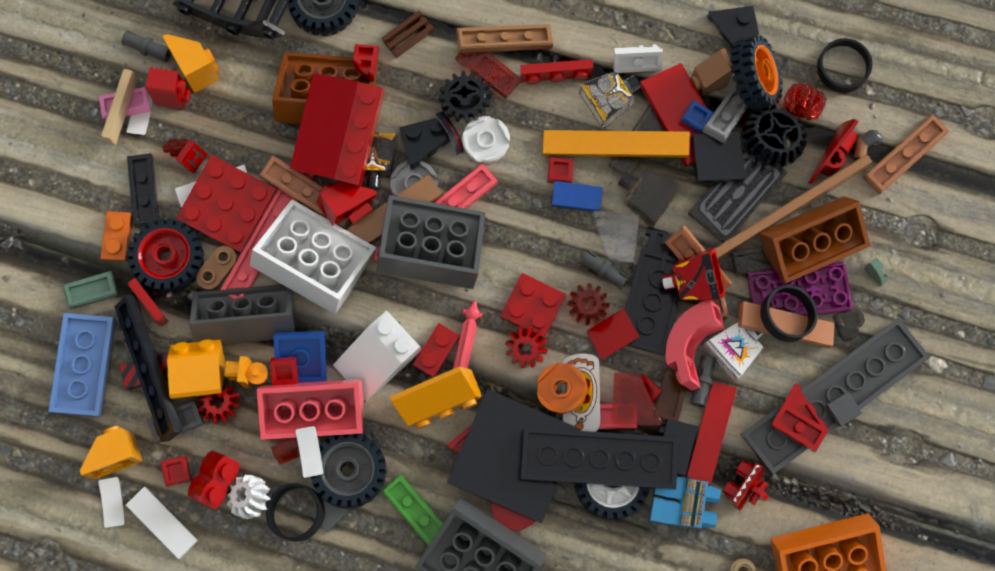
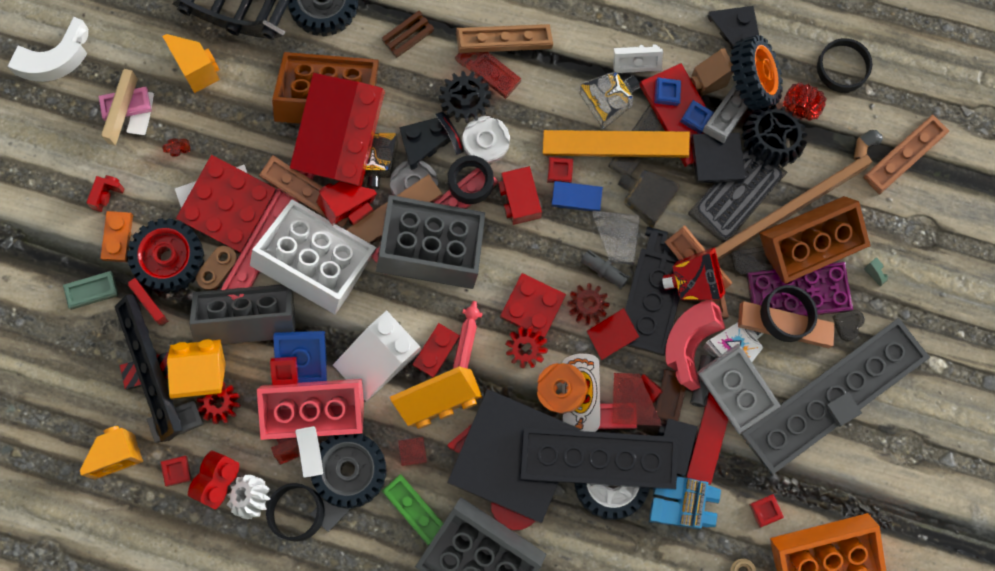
medium blue plate [48,313,116,417] -> none
white sticker [98,477,125,528] -> none
dark grey pin [121,30,171,62] -> none
white tile [126,487,199,559] -> none
black tile [127,153,159,228] -> none
red brick [145,67,191,109] -> none
red tile [176,140,208,174] -> none
light orange hips [224,356,269,389] -> none
red tile [352,44,379,82] -> none
red plate [520,59,593,85] -> none
red hips [723,461,769,511] -> none
red wing [770,383,828,452] -> none
red panel [808,119,859,184] -> none
none -> white arch [8,17,89,82]
none -> red bracket [86,175,125,212]
none -> clear red tile [398,437,427,466]
none -> black tyre [448,155,494,204]
none -> red brick [498,166,542,225]
none -> blue tile [654,77,681,106]
none -> light grey tile [697,344,781,434]
none -> red tile [749,494,784,528]

